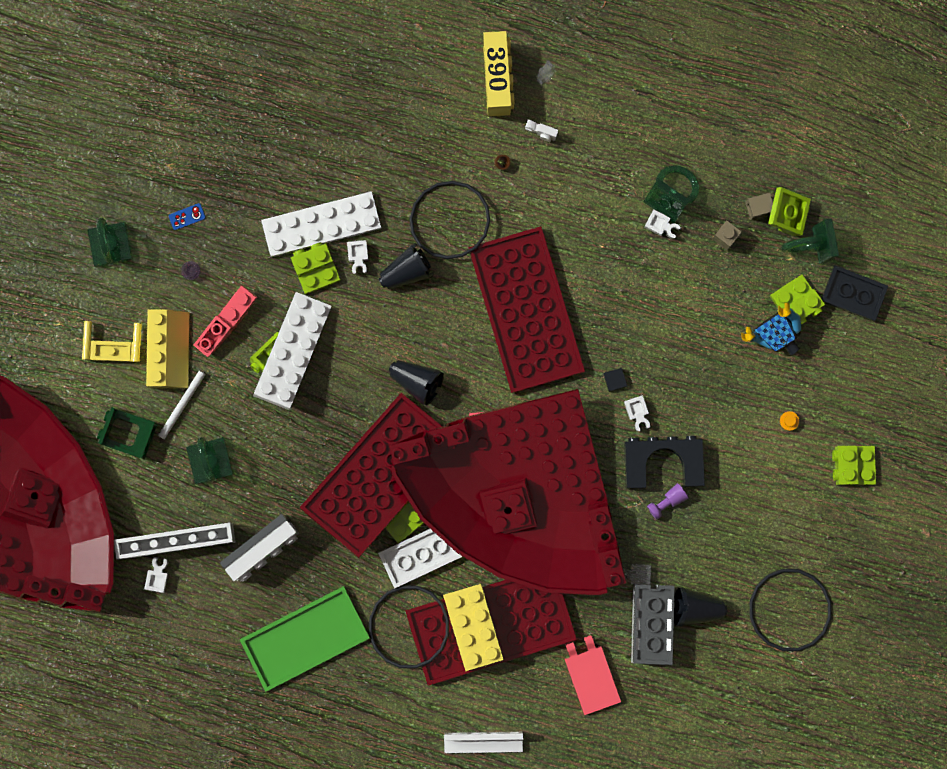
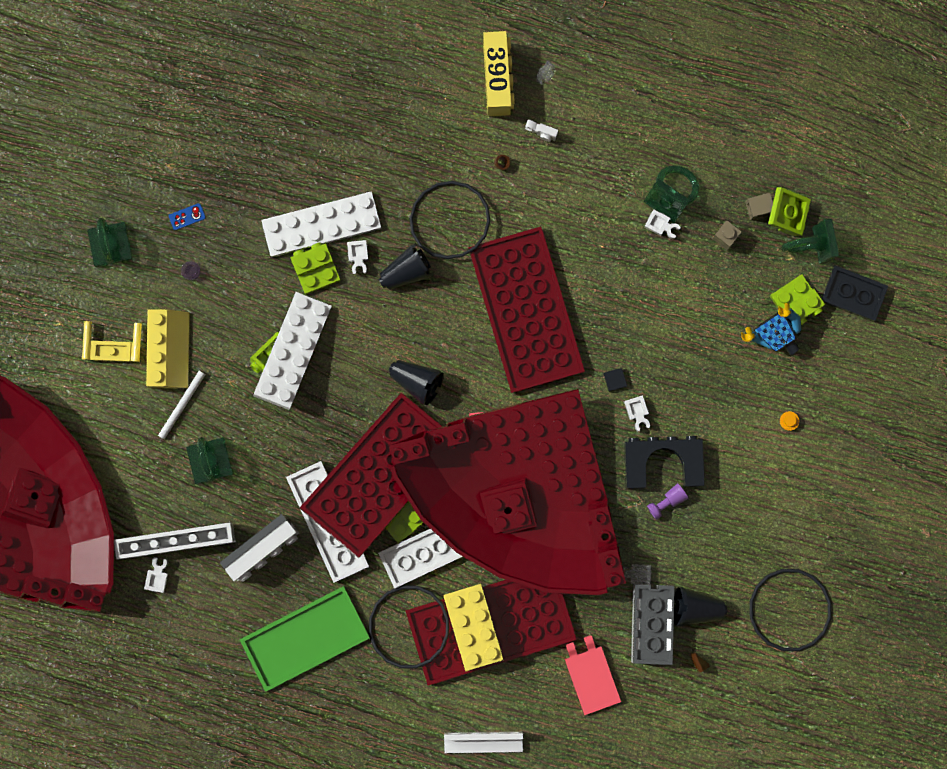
dark green window [97,407,158,460] -> none
coral slope [193,285,258,357] -> none
lime plate [832,446,876,485] -> none
none -> white plate [286,461,369,583]
none -> reddish brown slope [690,653,710,672]

